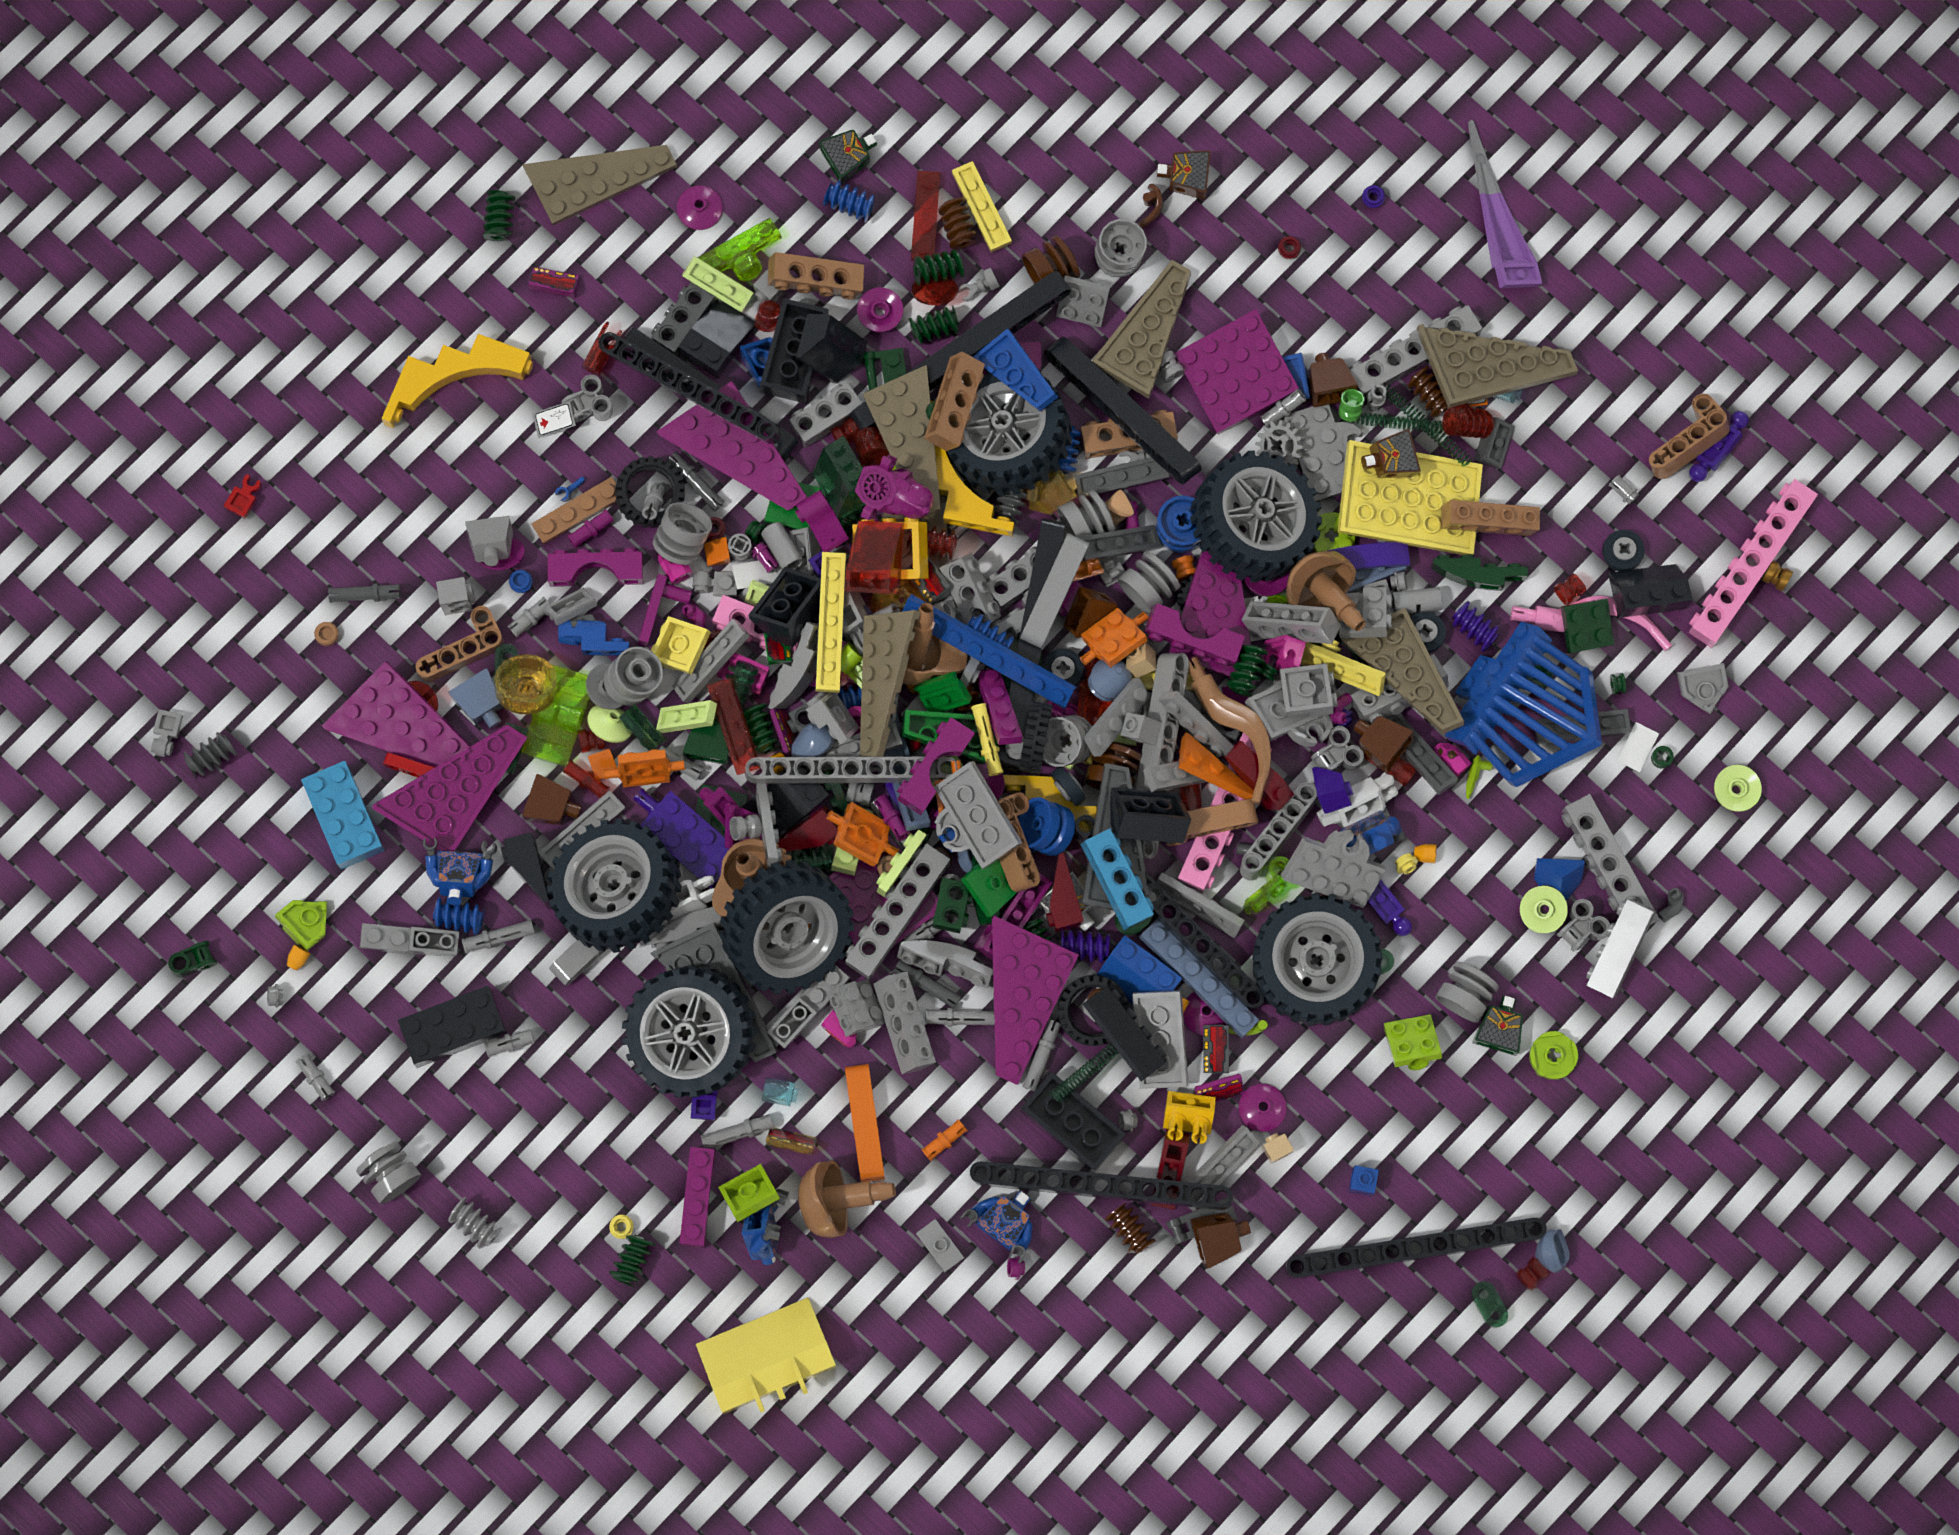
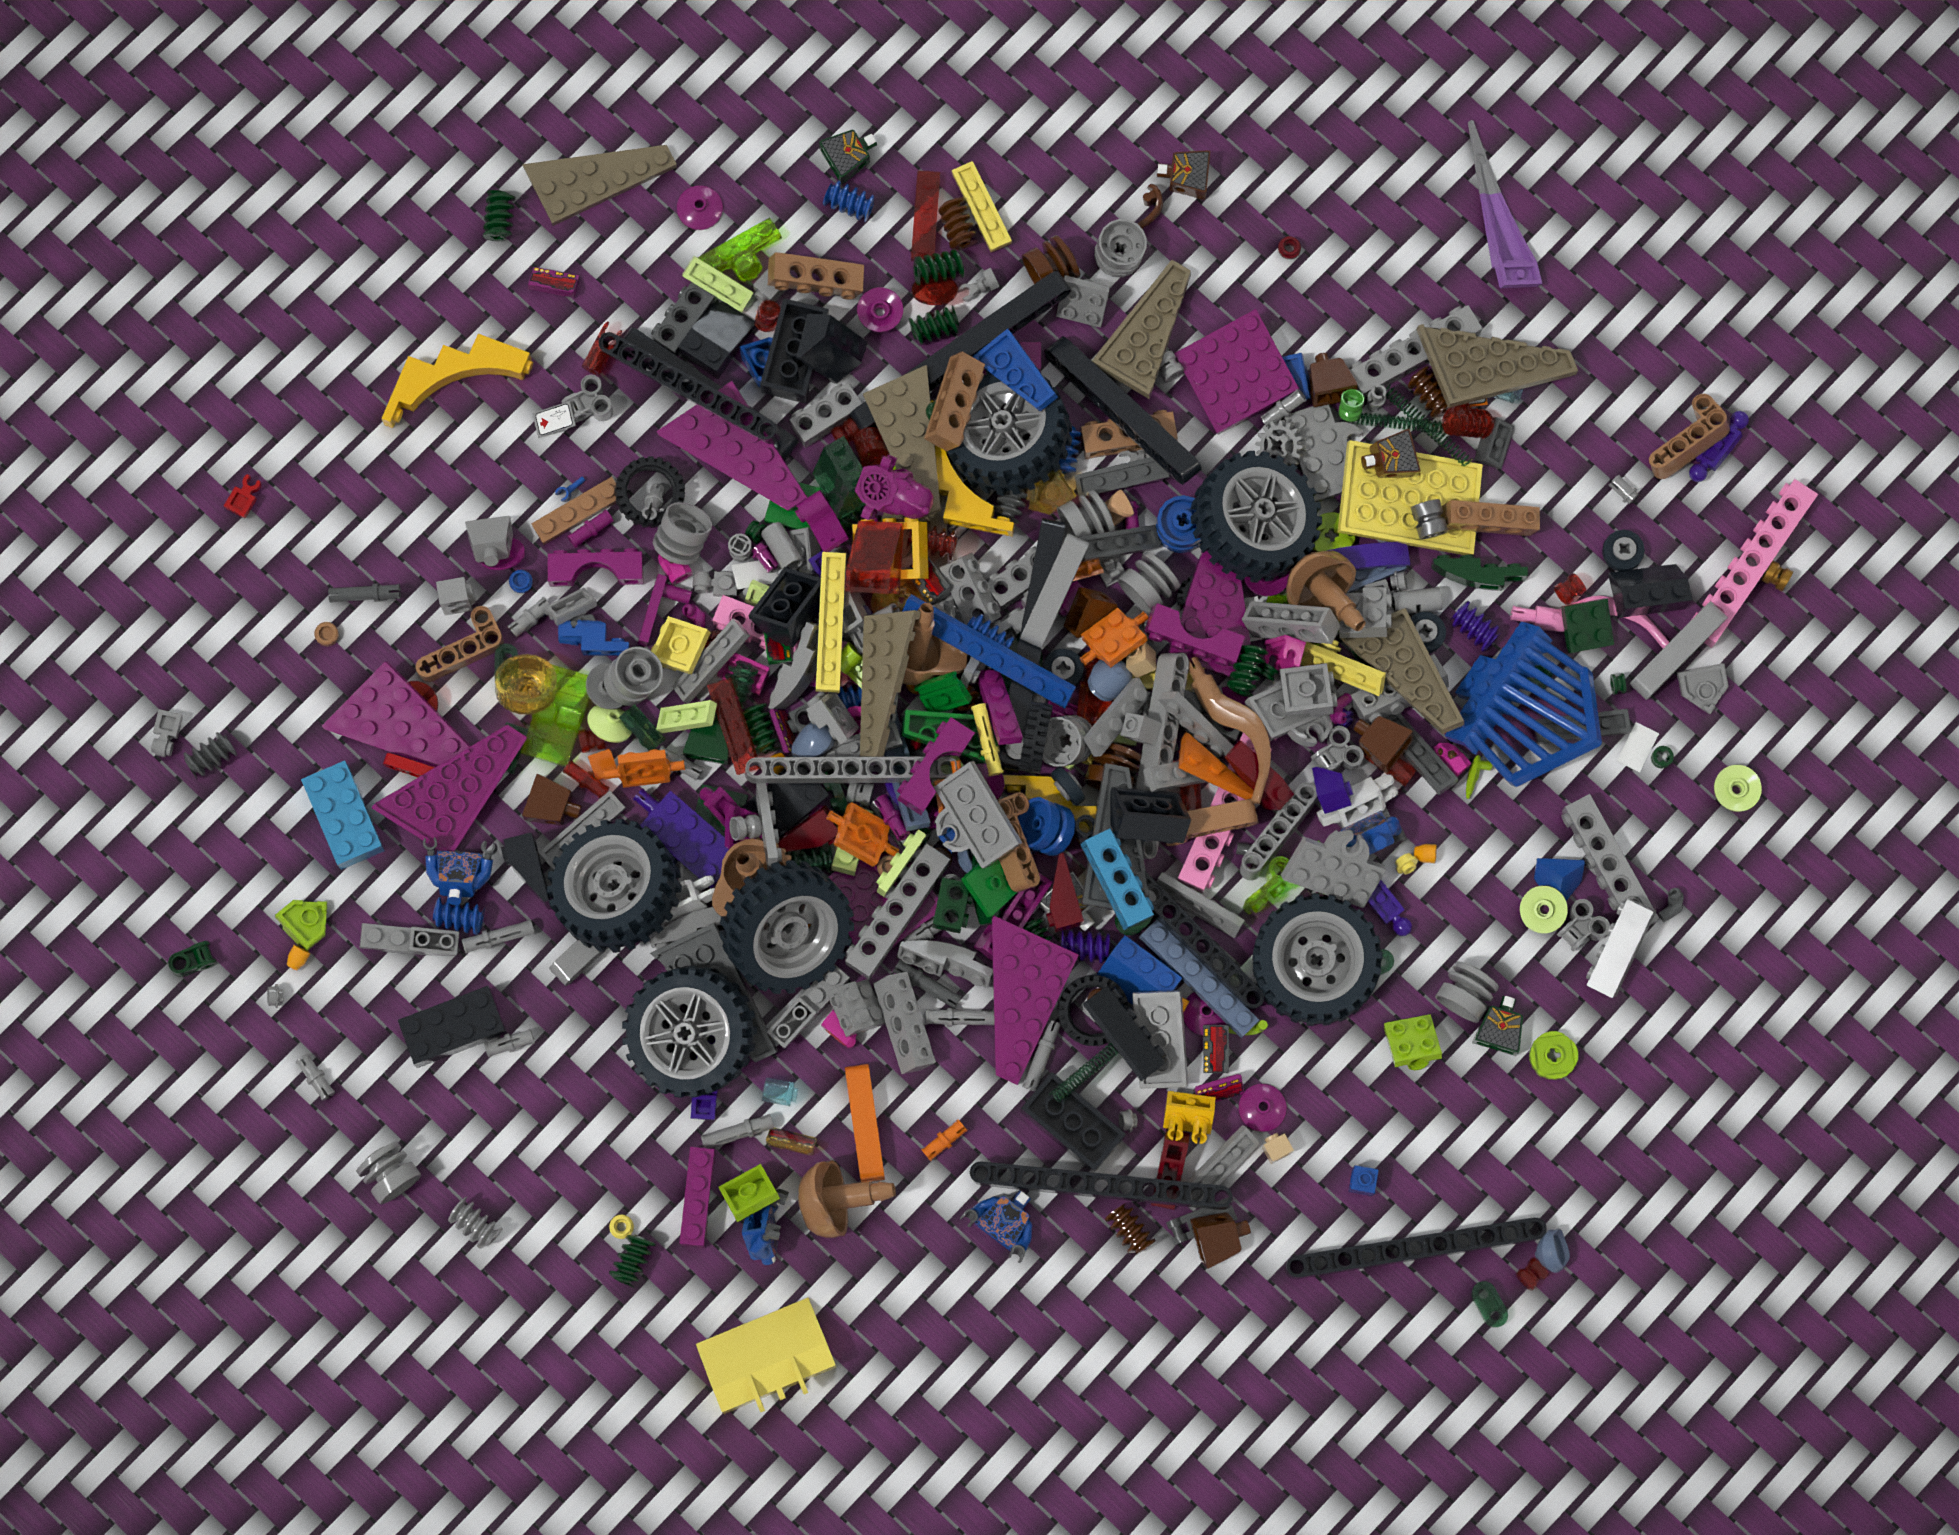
sand blue torso [448,668,503,729] -> none
dark grey pin [666,451,725,512] -> none
orange slope [704,537,731,567] -> none
dark red plate [707,517,726,540] -> none
dark green plate [862,348,906,392] -> none
light grey plate [916,1219,964,1273] -> none
magenta plate [1007,1256,1025,1280] -> none
orange wheel [1171,555,1196,581] -> none
dark purple plate [1362,185,1385,208] -> none
none -> flat silver wheel [1411,499,1449,540]
none -> light grey beam [1630,601,1728,700]

